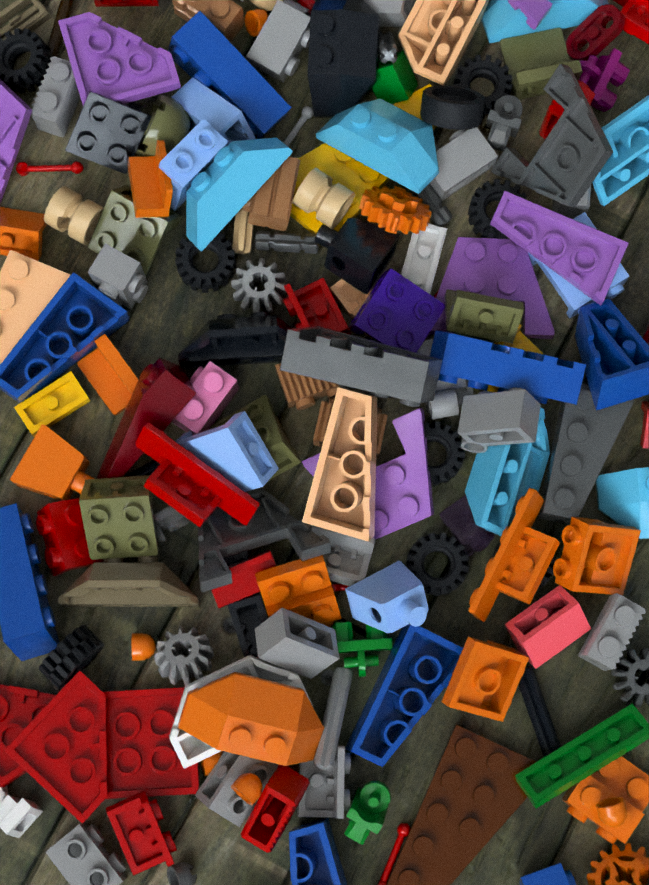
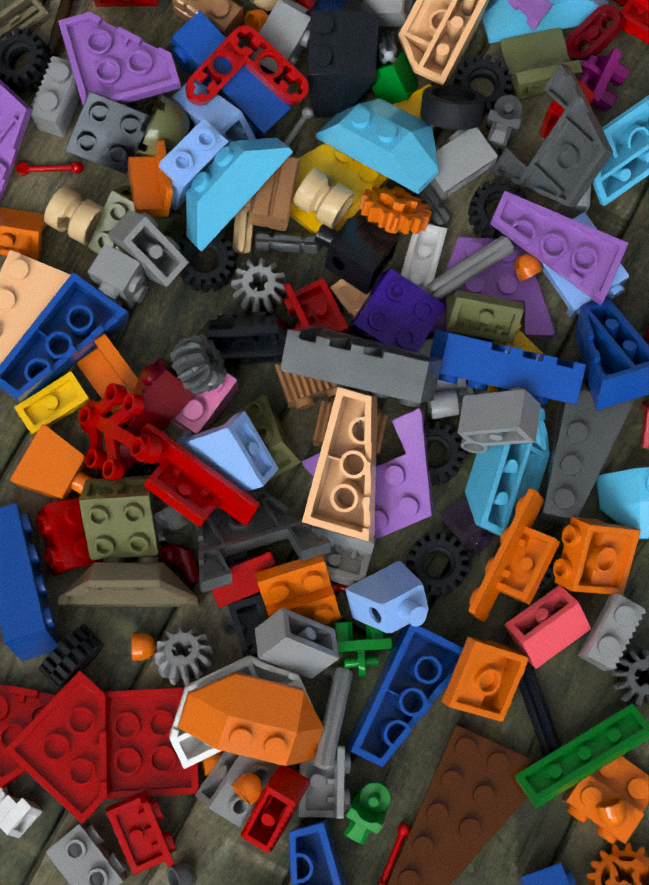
none -> red plant [78,383,162,481]
none -> light grey brick [107,210,189,287]
none -> dark red arm [158,543,200,586]
none -> dark grey gear [170,334,227,395]
none -> red beam [185,25,309,106]
none -> light grey axle [426,236,514,300]
none -> orange hinge [514,253,543,281]

